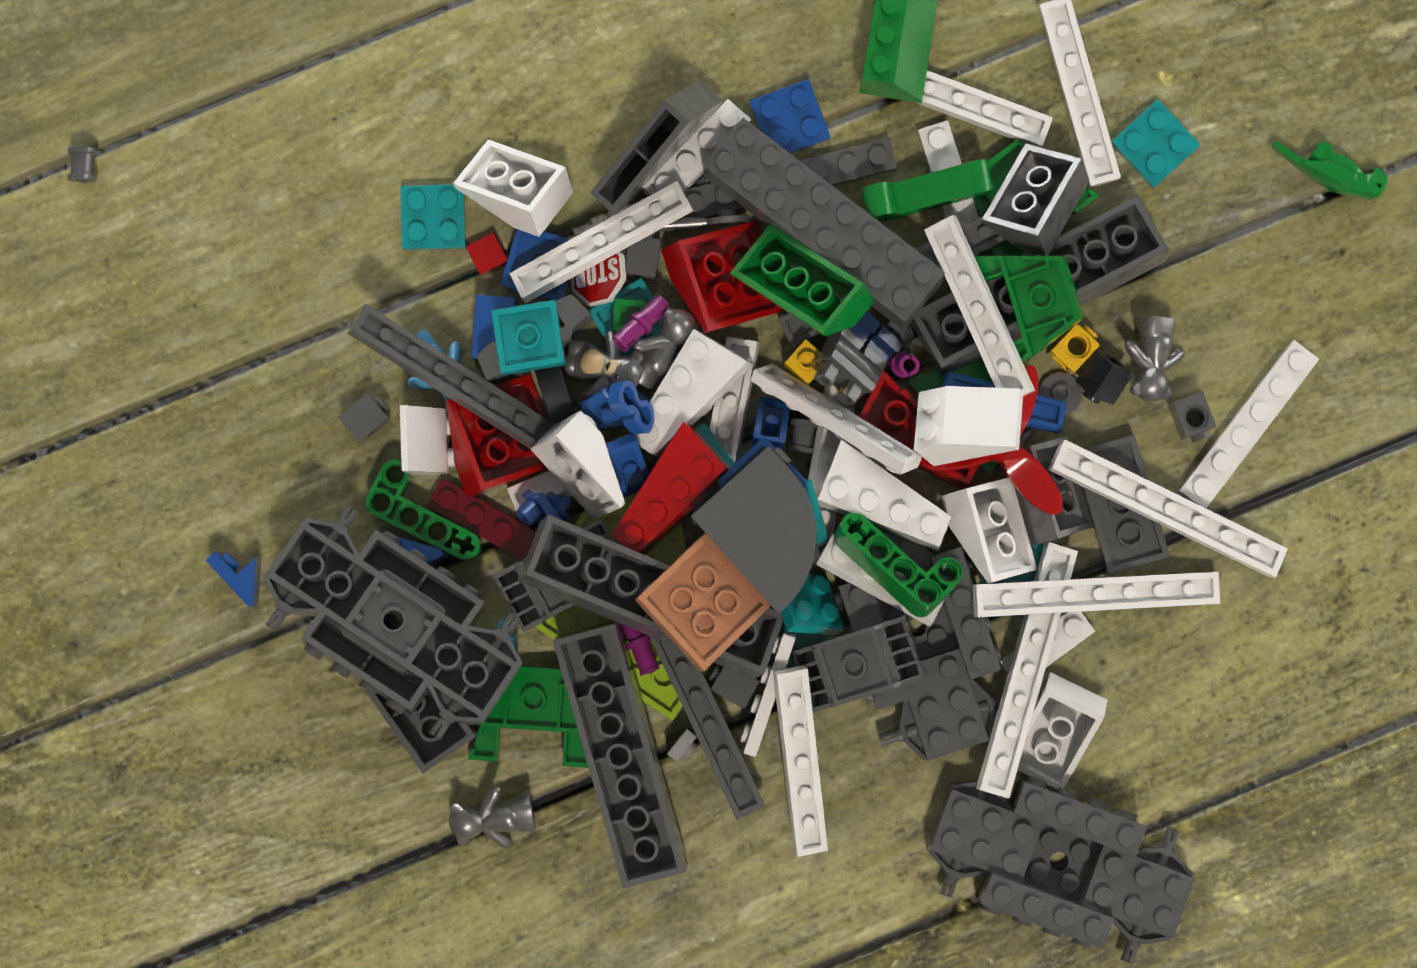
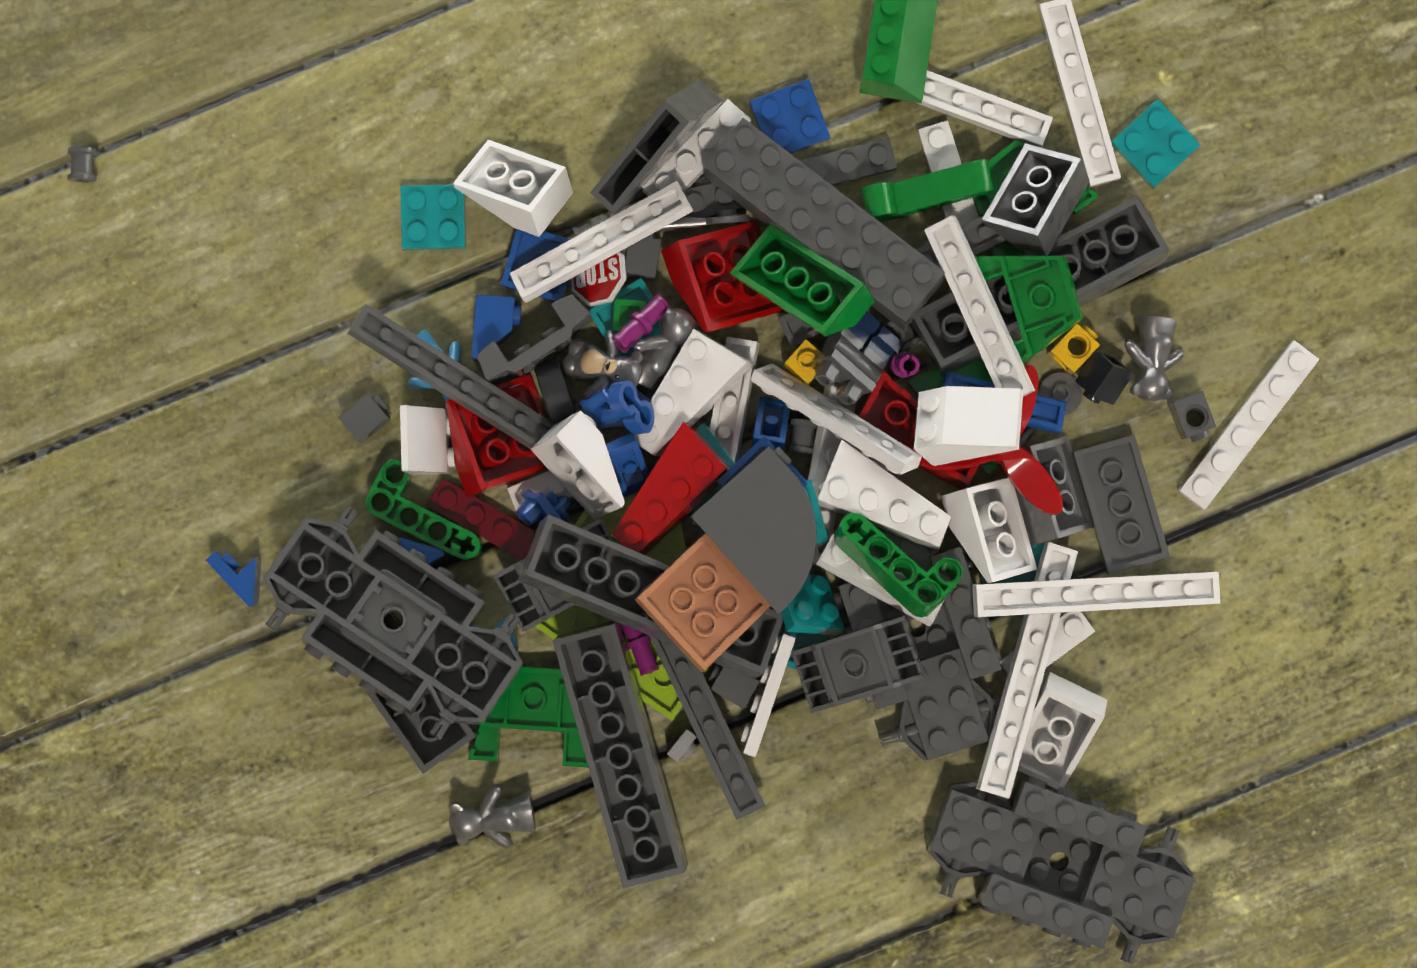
red tile [465,232,508,276] -> none
teal plate [491,300,566,376] -> none
white plate [773,665,828,857] -> none
white plate [1048,439,1288,578] -> none
green animal [1271,140,1388,200] -> none

